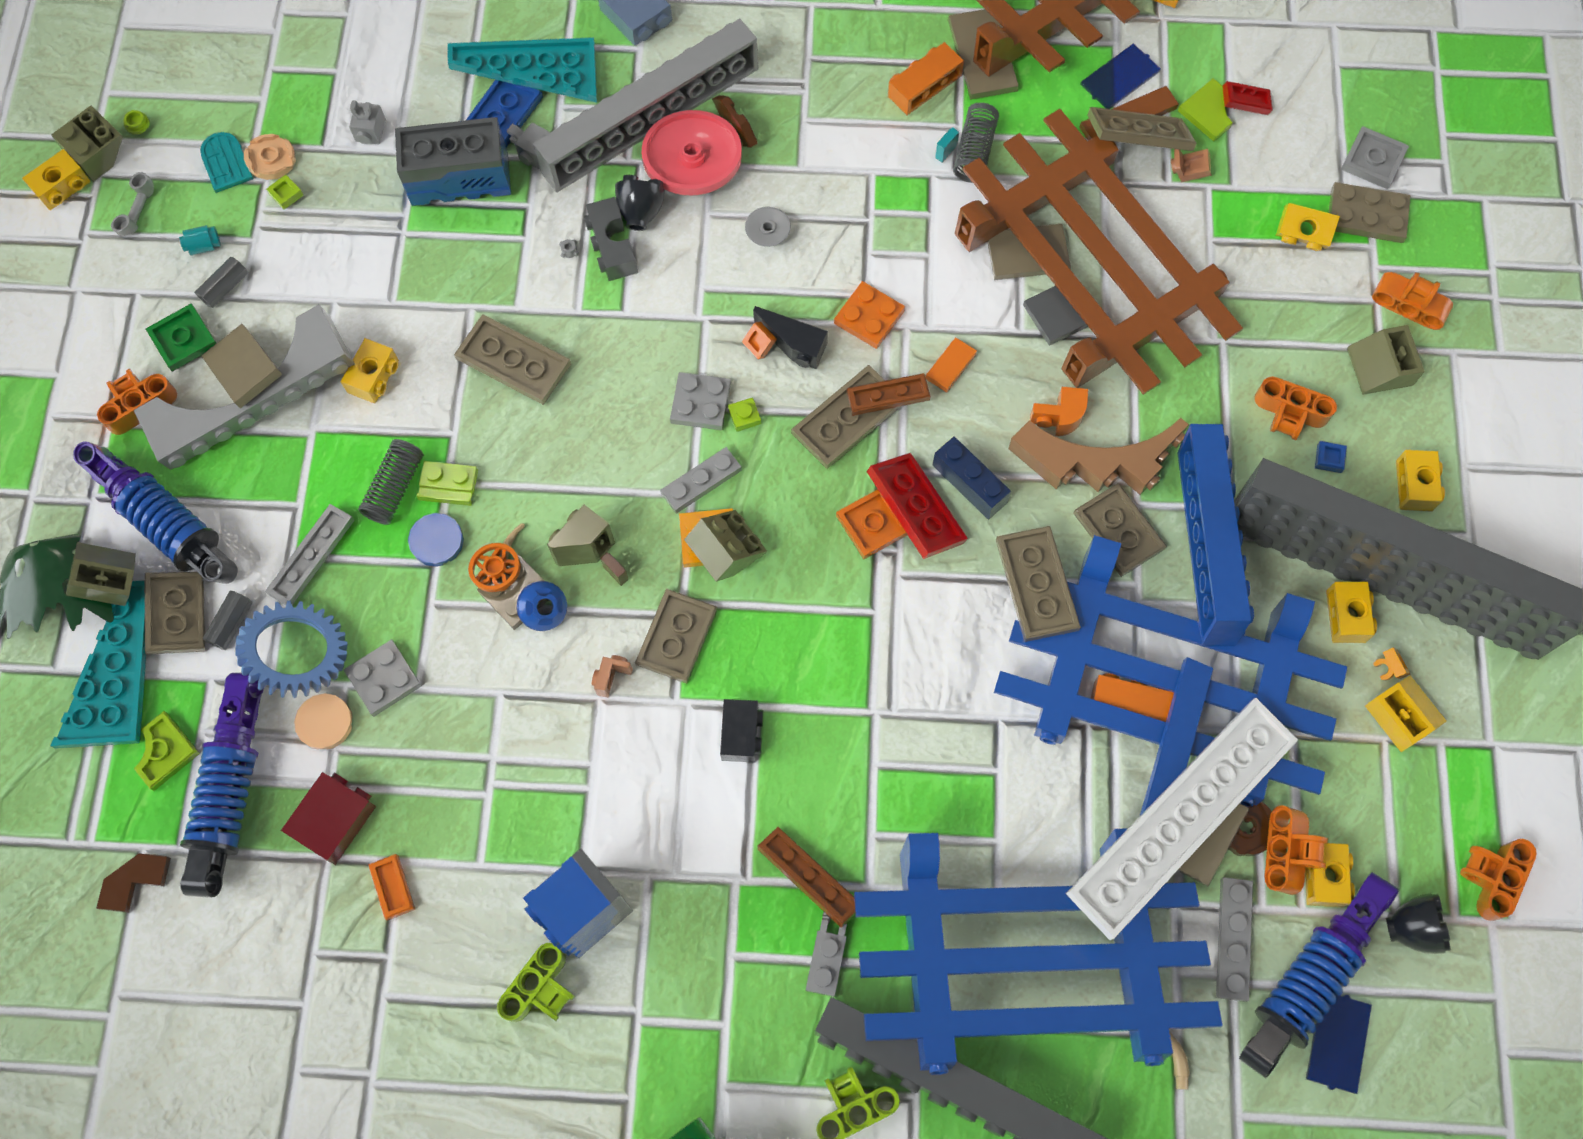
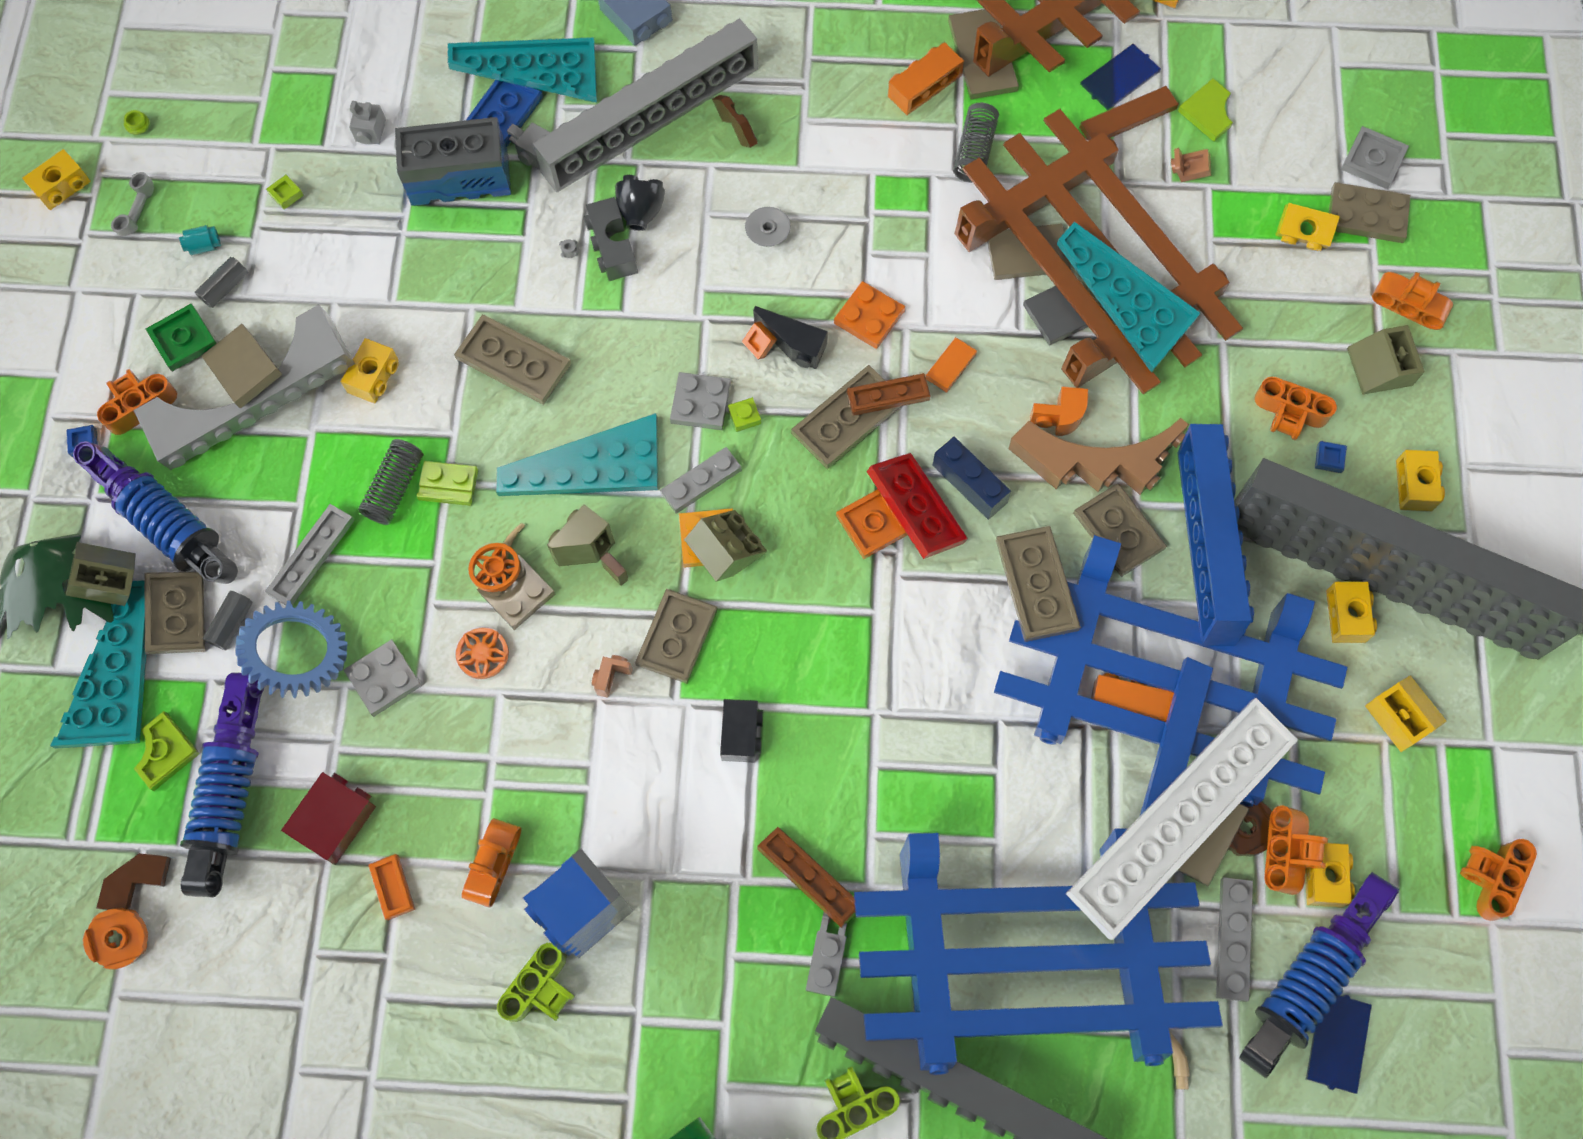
olive slope [51,105,123,182] -> none
teal window [200,132,254,193] -> none
light nougat tile [244,134,296,180] -> none
light nougat tile [294,693,353,750] -> none
tile [408,513,464,567] -> none
blue piece [516,581,567,631] -> none
coral dish [642,110,742,195] -> none
teal tile [935,127,959,163] -> none
dark tan tile [1087,107,1197,151] -> none
red plate [1222,81,1273,115] -> none
light orange tile [1373,648,1410,680] -> none
black piece [1386,893,1451,954] -> none
none -> blue tile [67,425,98,457]
none -> orange plate [83,908,148,969]
none -> orange wheel [456,628,509,679]
none -> orange piece [462,818,521,908]
none -> teal wing [496,413,658,496]
none -> teal wing [1057,222,1200,373]

